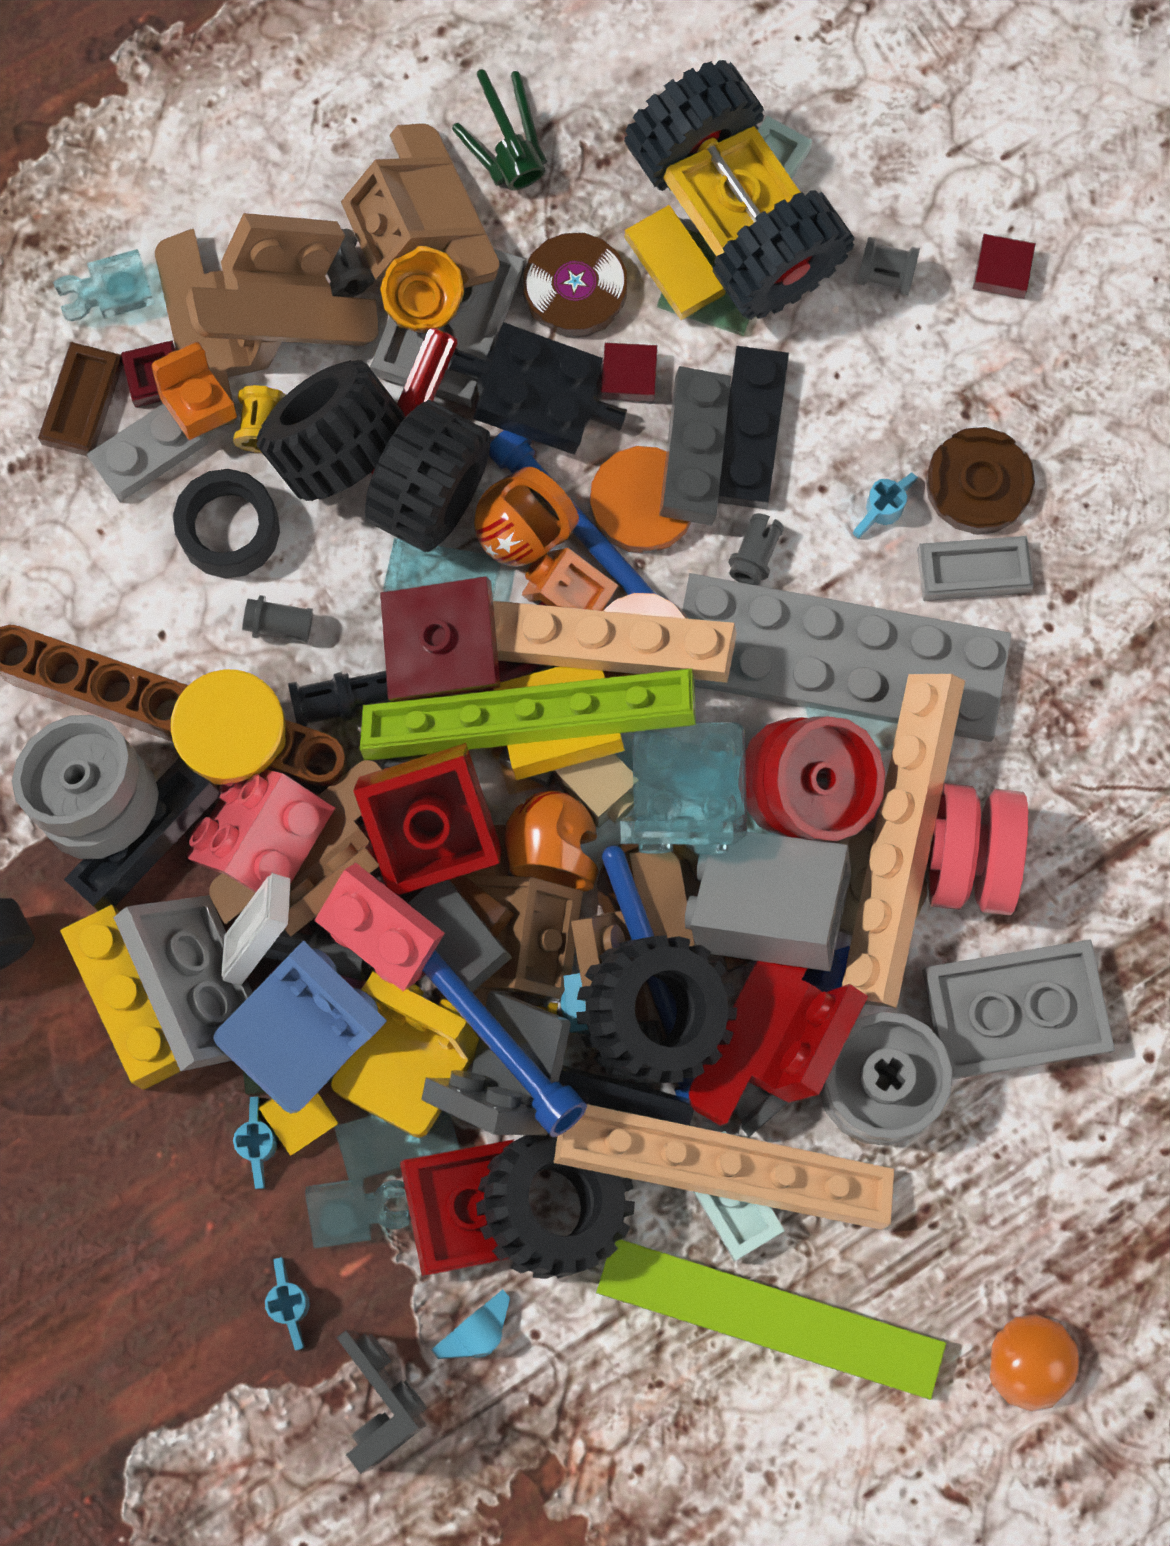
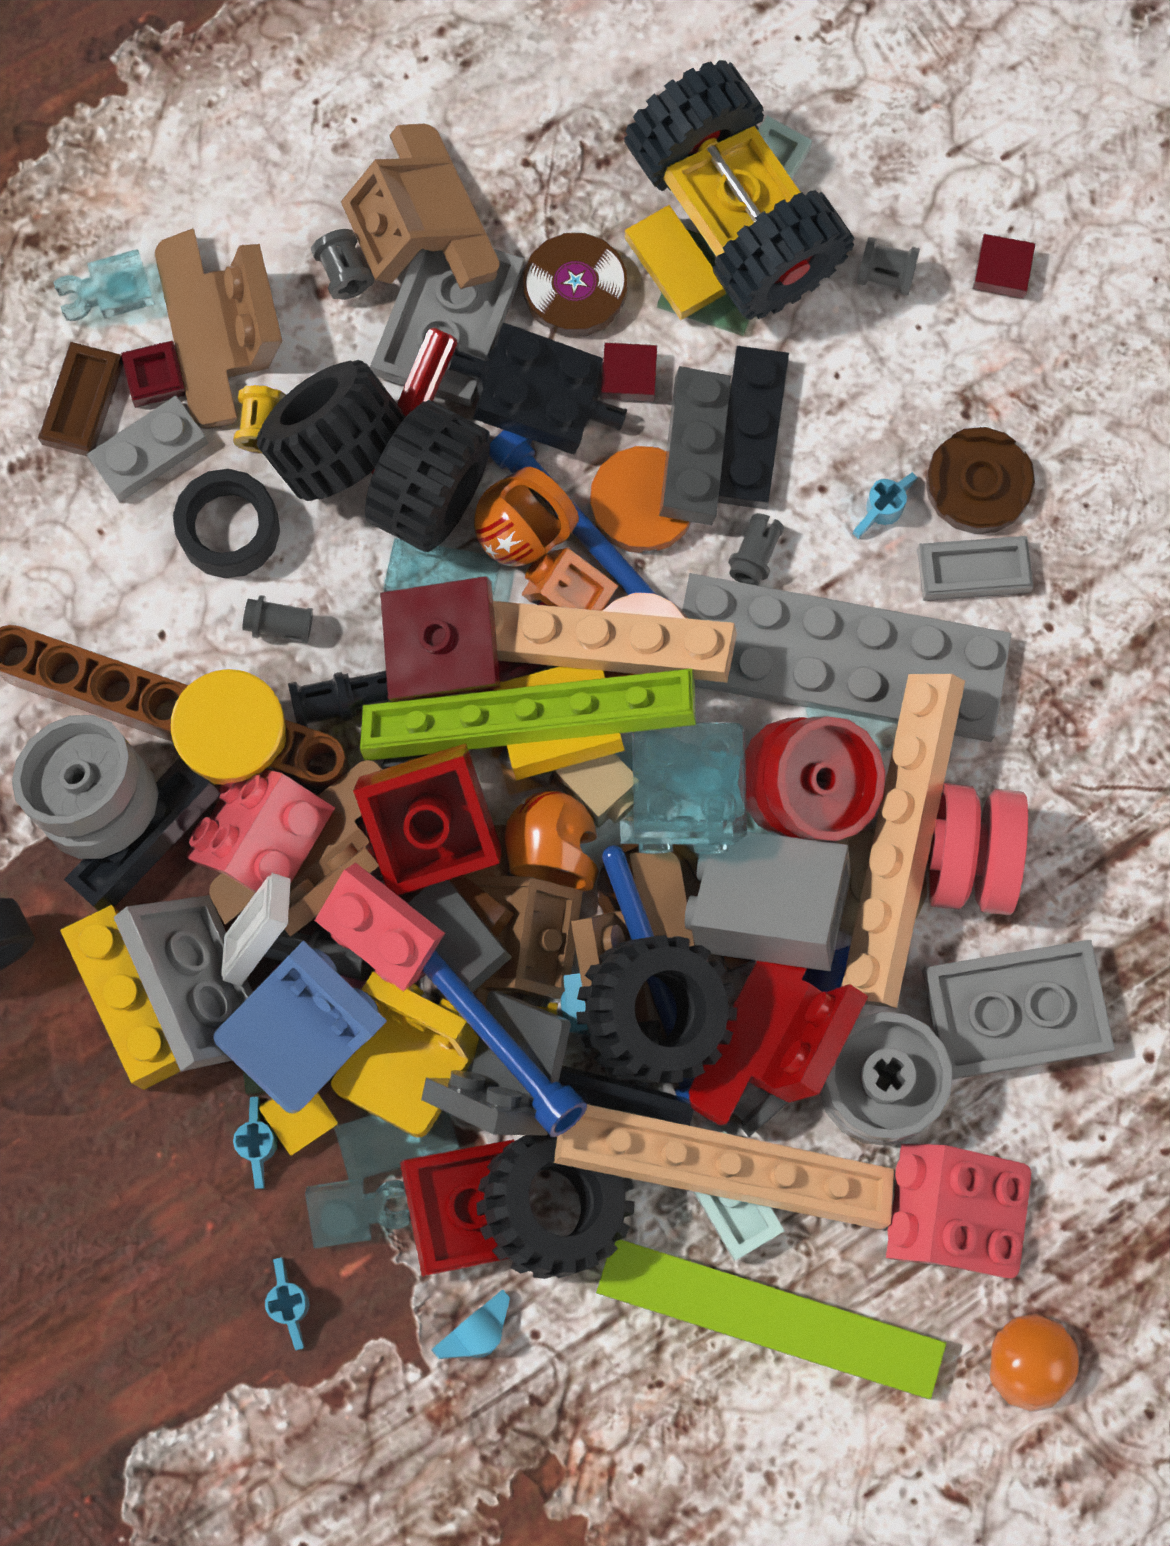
orange bracket [152,342,237,441] -> none
medium nougat plate [186,213,378,346] -> none
dark grey bracket [337,1330,427,1474] -> none
light orange hair [380,246,464,333] -> none
dark green plant [452,69,547,191] -> none
none -> coral bracket [886,1144,1031,1279]

